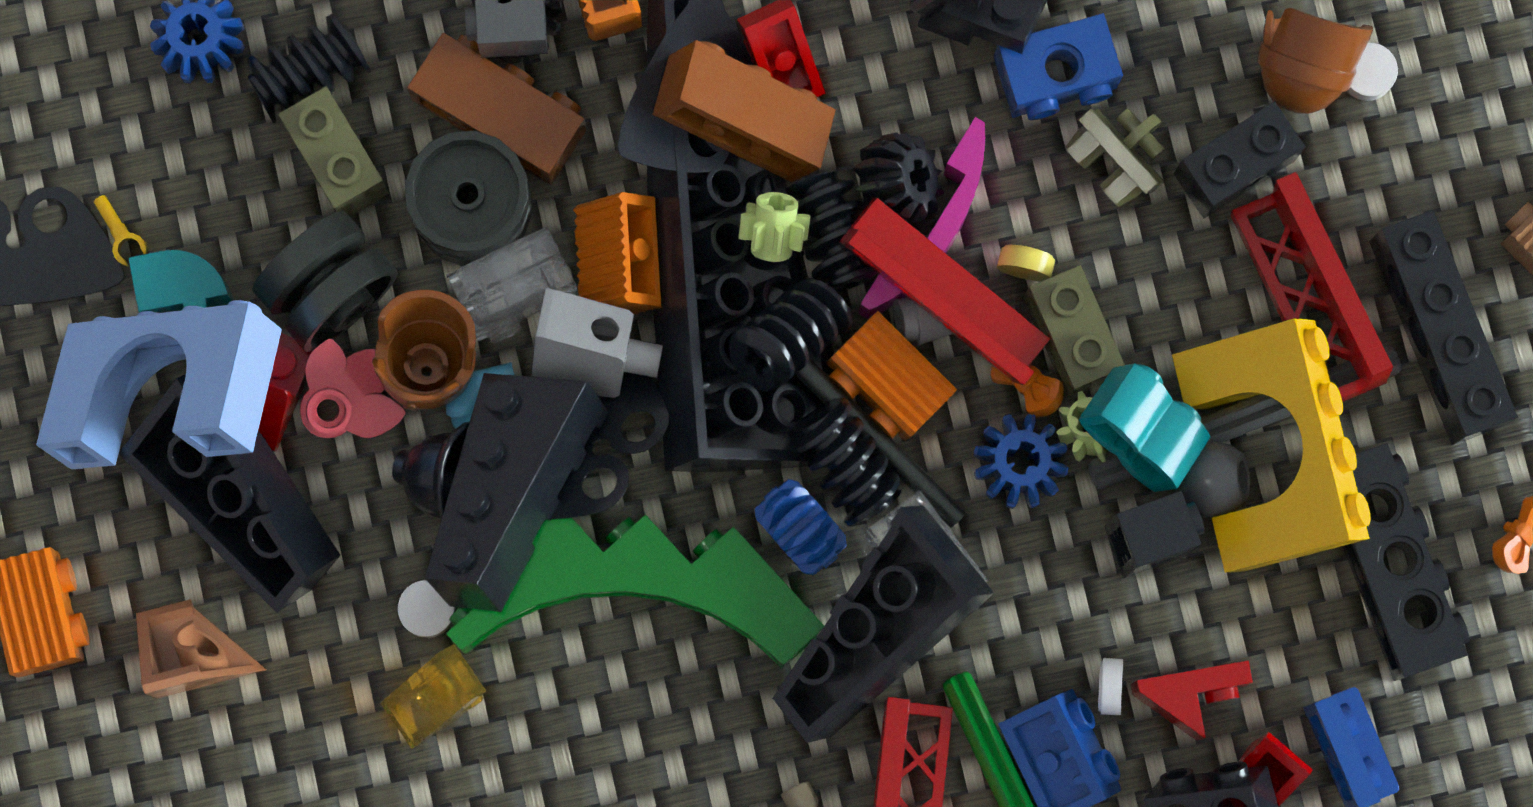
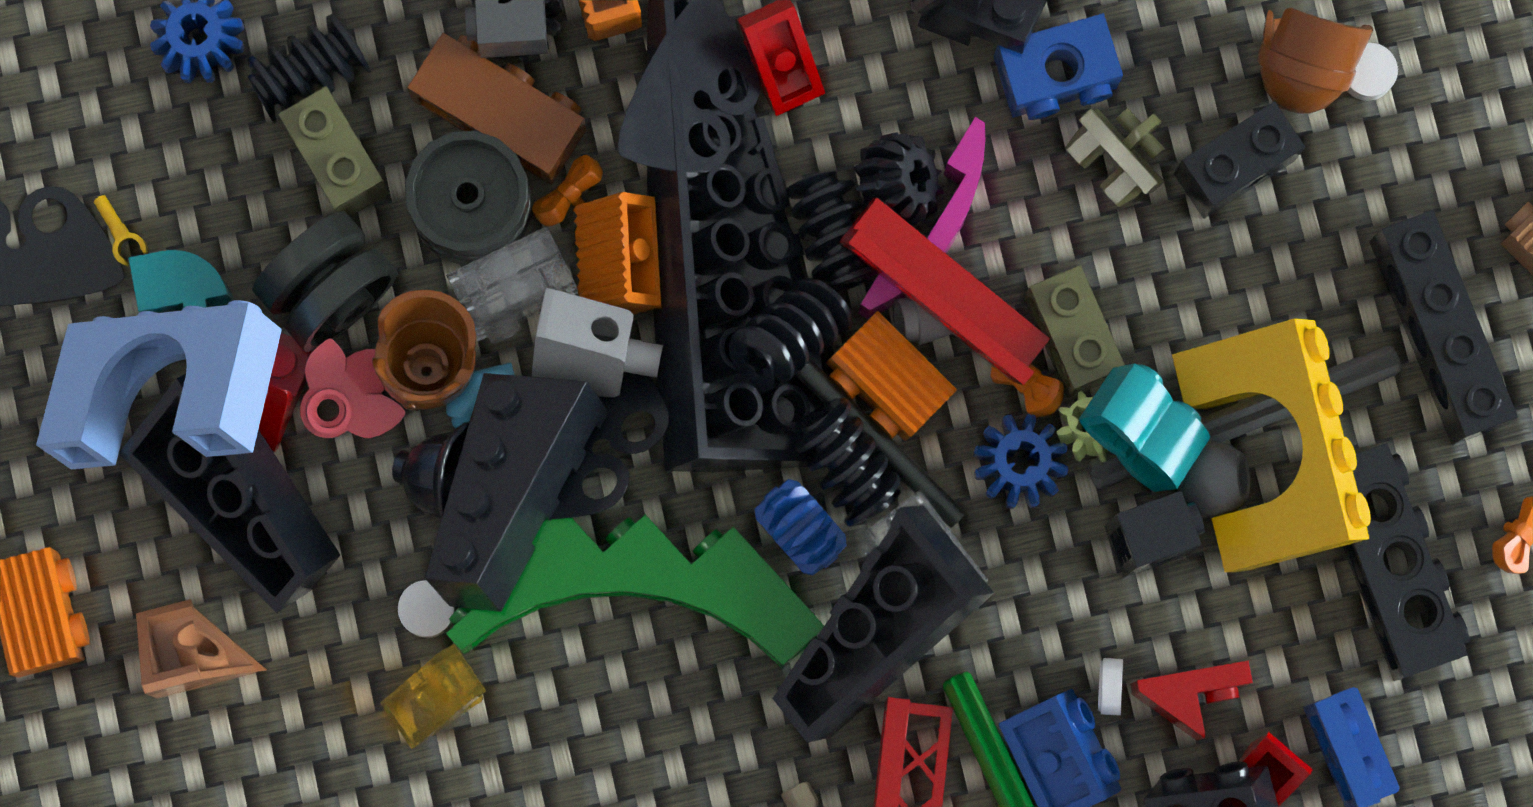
dark orange brick [652,40,836,182] -> none
yellowish green gear [738,192,810,262] -> none
light yellow tile [997,245,1055,281] -> none
red fence [1230,172,1393,402] -> none
none -> orange piece [532,155,603,227]

